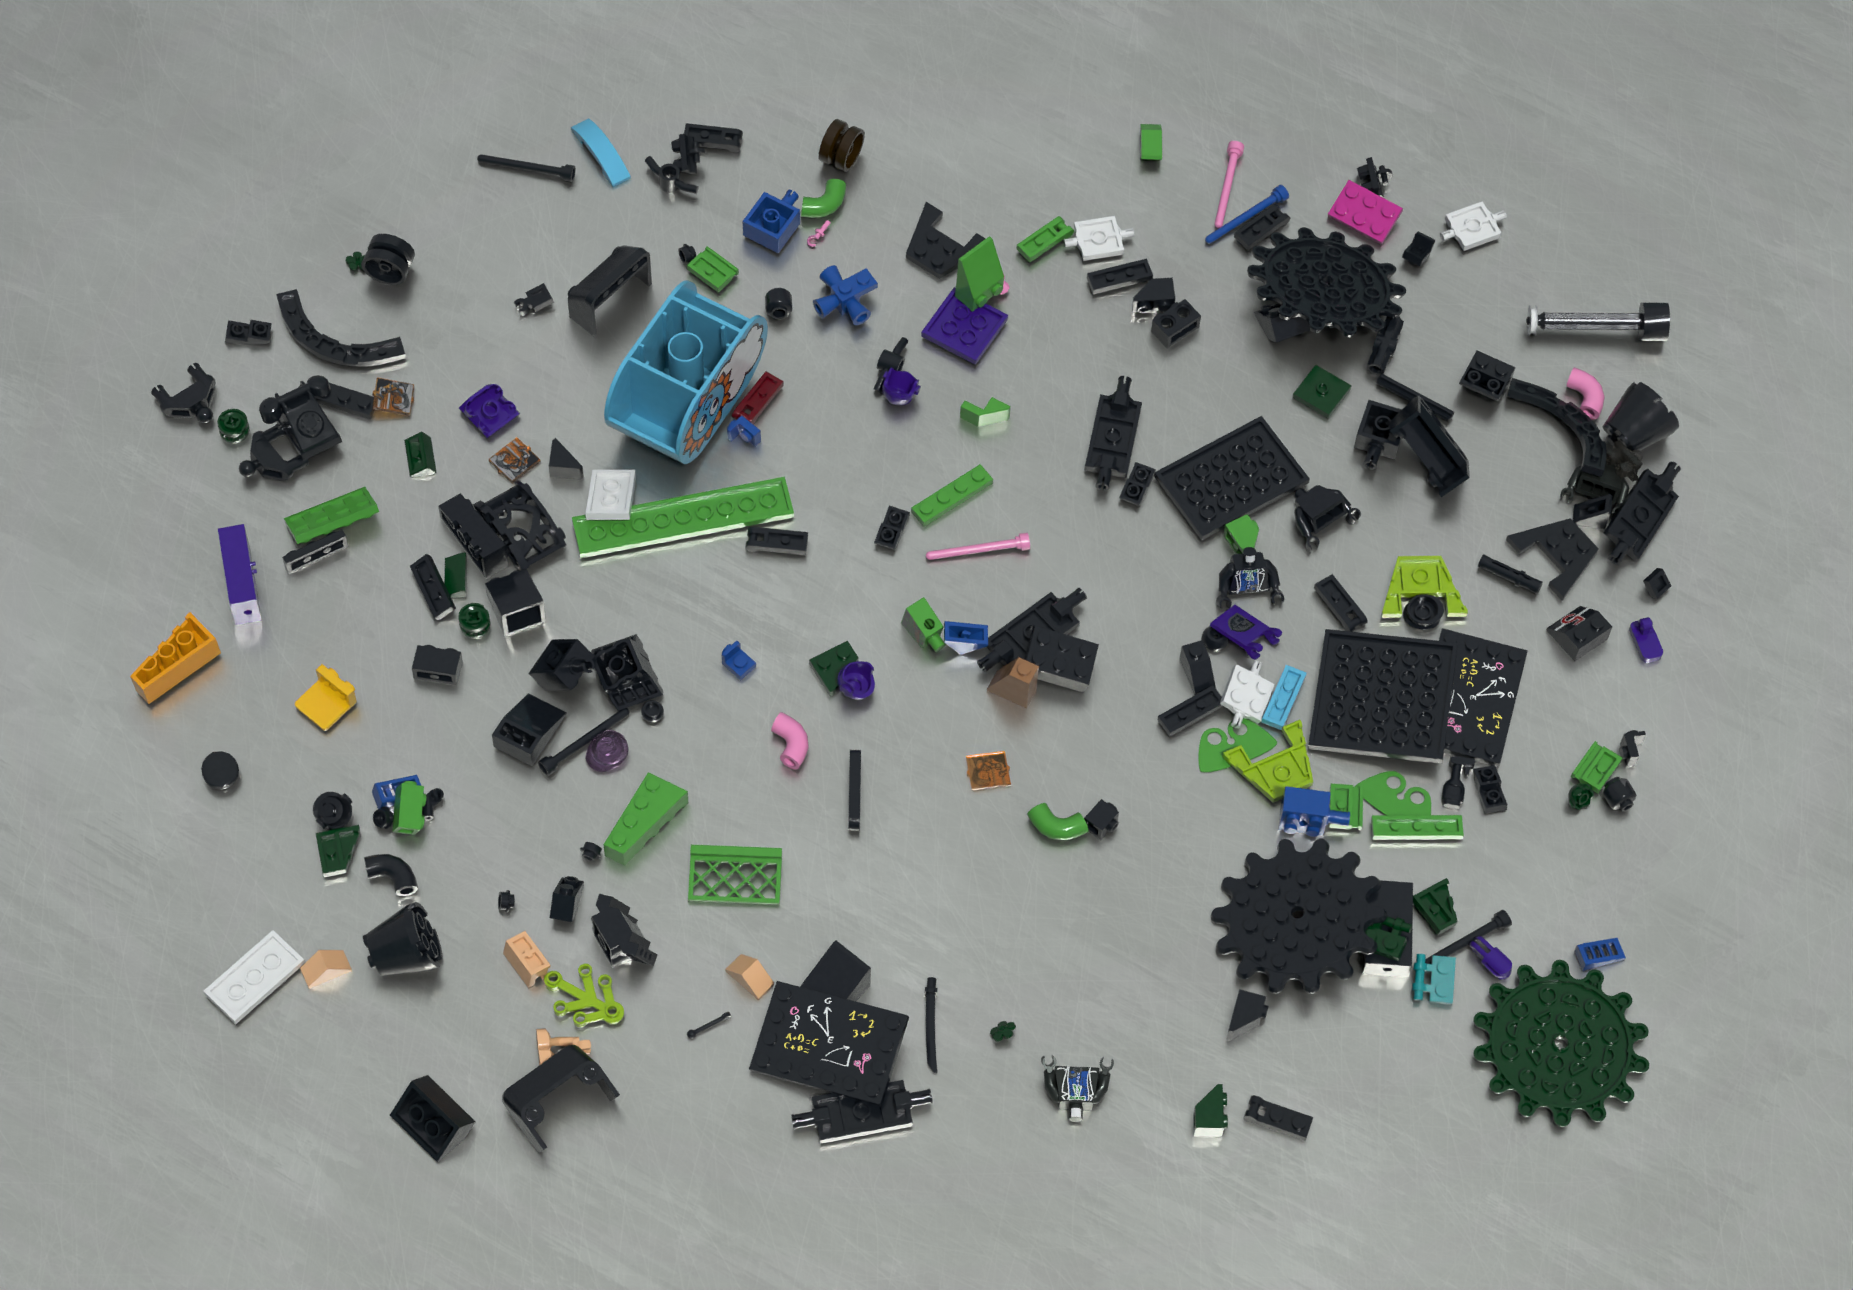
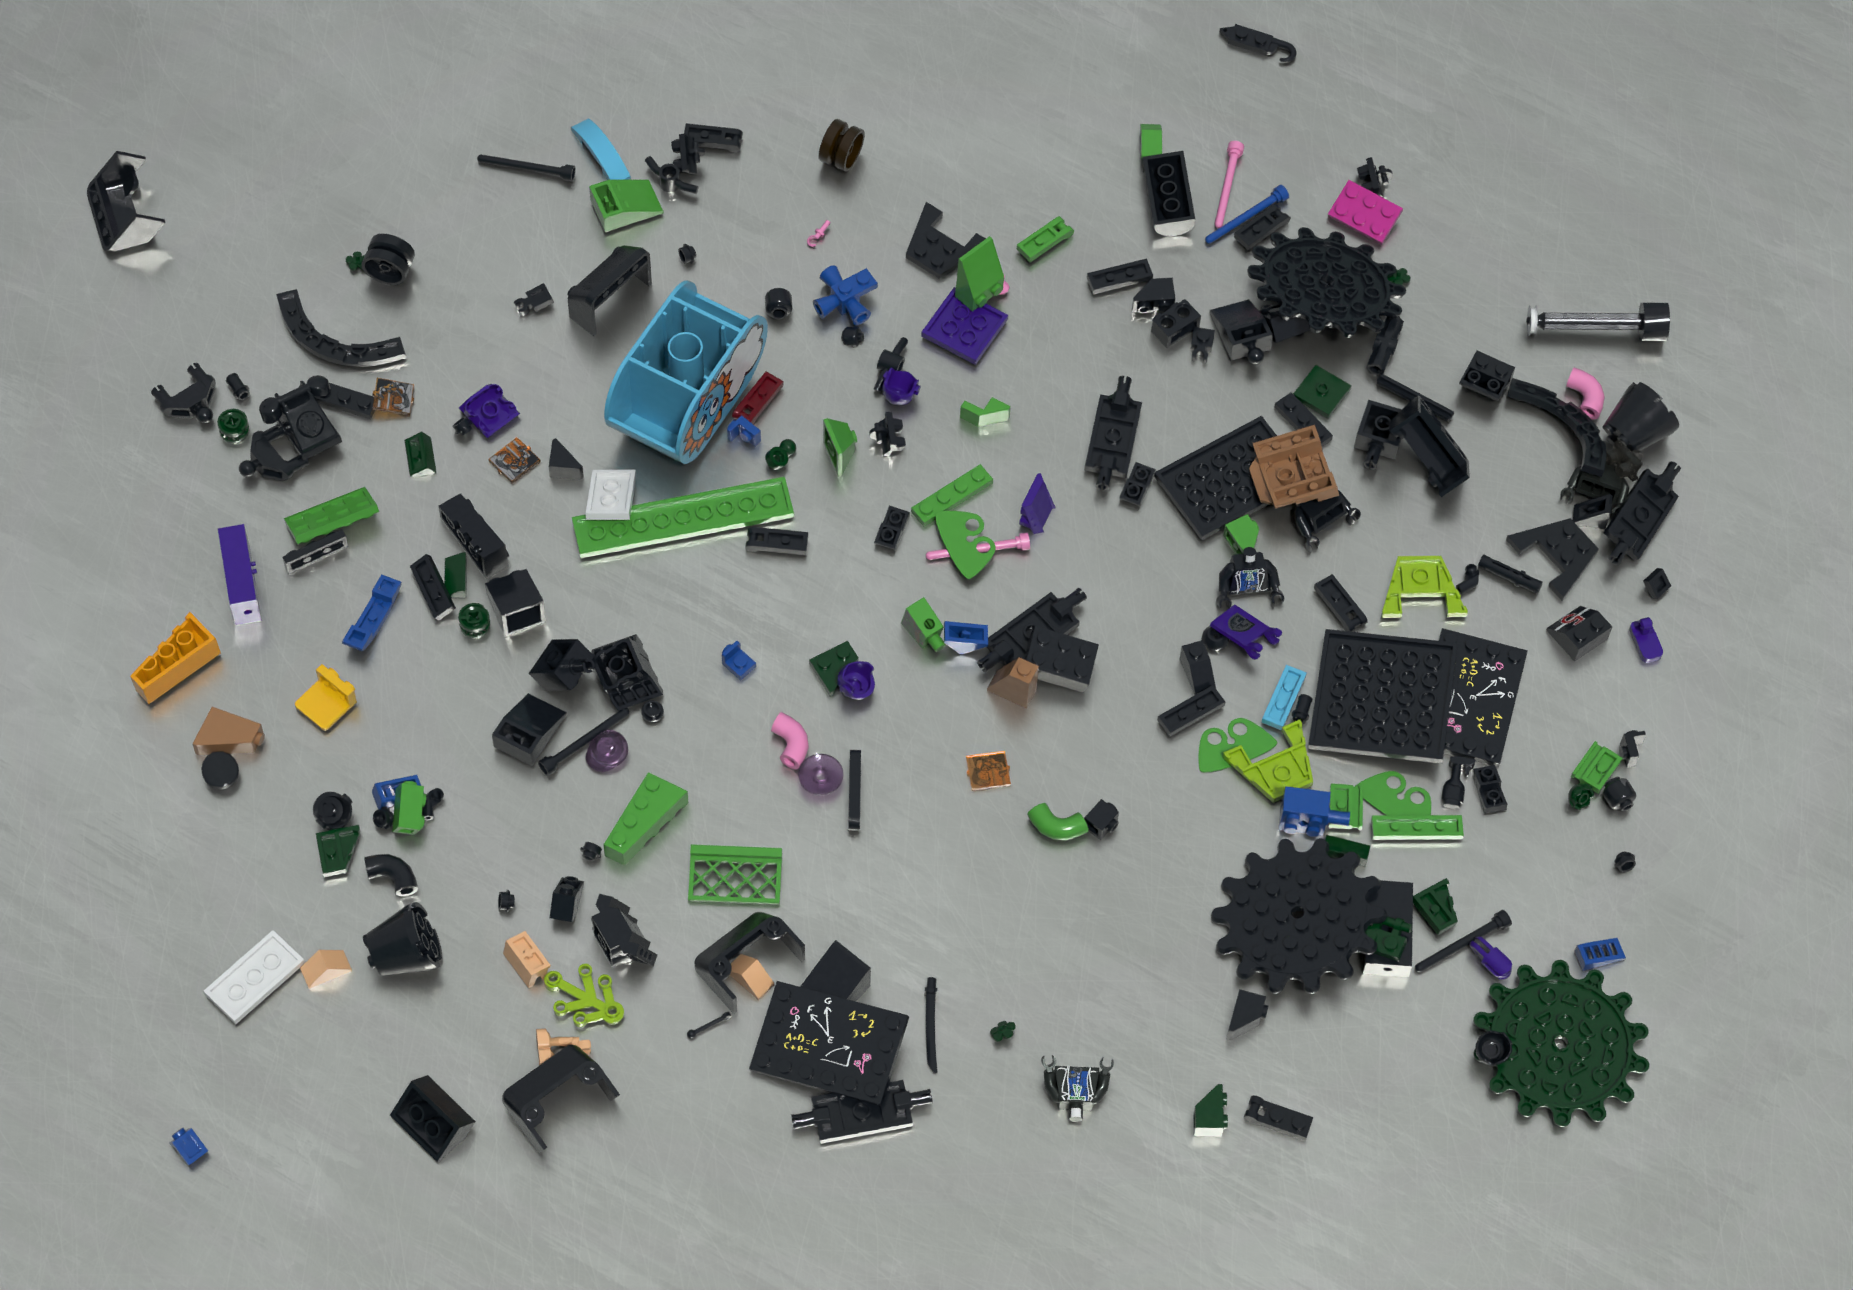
black slope [225,320,272,345] -> none
black brick [412,645,463,685] -> none
black fence [473,480,566,570] -> none
bright green plate [687,246,739,293] -> none
blue brick [742,189,800,254] -> none
bright green cylinder [801,179,846,218] -> none
white plate [1063,216,1135,261] -> none
white plate [1220,660,1274,729] -> none
black bracket [1402,231,1435,266] -> none
black piece [1403,594,1444,630] -> none
teal plate [1412,954,1456,1004] -> none
white plate [1440,201,1507,251] -> none
none -> black windscreen [87,151,165,252]
none -> blue bracket [169,1128,208,1165]
none -> medium nougat slope [193,707,265,755]
none -> black pin [226,373,250,400]
none -> blue slope [342,574,402,651]
none -> black plate [452,416,473,436]
none -> bright green slope [589,180,664,232]
none -> black windscreen [694,912,805,1014]
none -> dark green plate [765,439,796,470]
none -> clear purple dish [798,754,843,795]
none -> bright green slope [823,418,857,476]
none -> black piece [841,327,864,347]
none -> black hips [869,412,906,456]
none -> bright green piece [935,511,996,579]
none -> dark purple slope [1019,473,1056,534]
none -> black brick [1142,151,1196,236]
none -> black plate [1190,327,1215,364]
none -> black slope [1209,299,1272,364]
none -> black plate [1219,24,1297,63]
none -> medium nougat slope [1249,425,1339,509]
none -> black plate [1274,392,1333,446]
none -> black pin [1292,694,1313,724]
none -> dark green slope [1325,835,1370,867]
none -> dark green plant [1387,268,1411,286]
none -> black arm [1456,564,1479,595]
none -> black hair [1475,1030,1512,1066]
none -> black plate [1614,852,1636,872]

